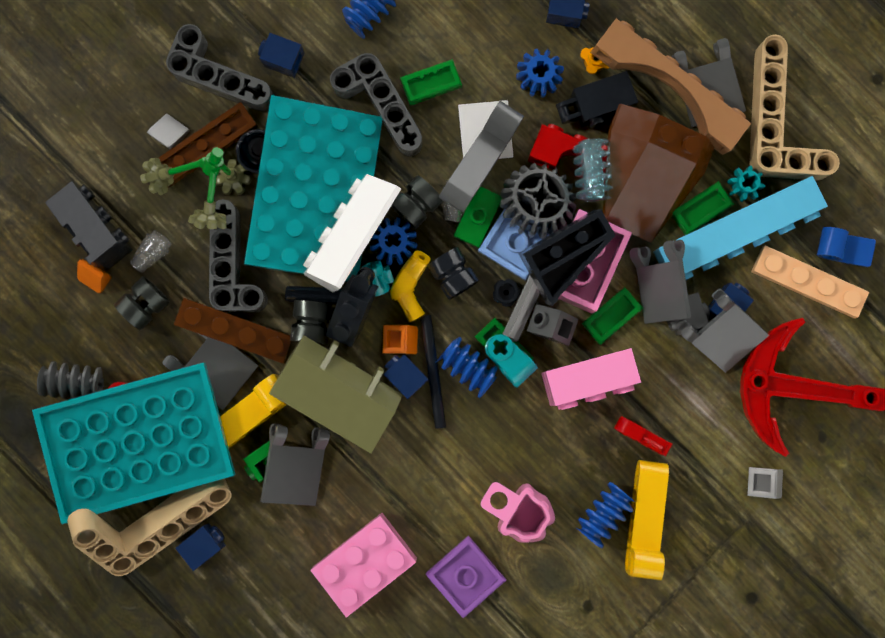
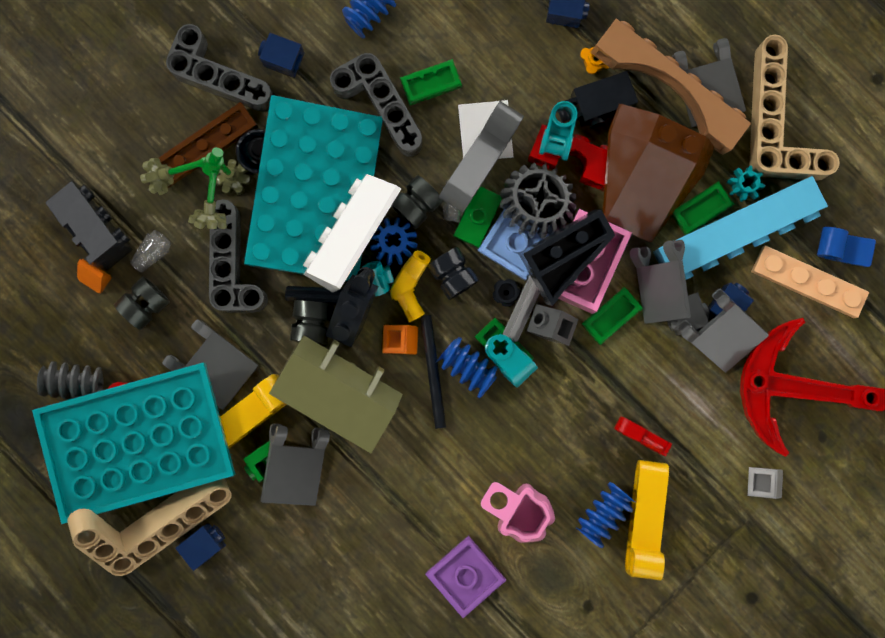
light grey slope [147,113,190,150] -> none
reddish brown plate [174,298,291,363] -> none
bright pink brick [310,513,417,617] -> none
dark blue brick [384,354,429,399] -> none
blue gear [516,48,564,98] -> none
bright pink brick [541,348,641,410] -> none
clear light blue piece [573,138,613,202] -> none
none -> teal piece [539,101,577,161]

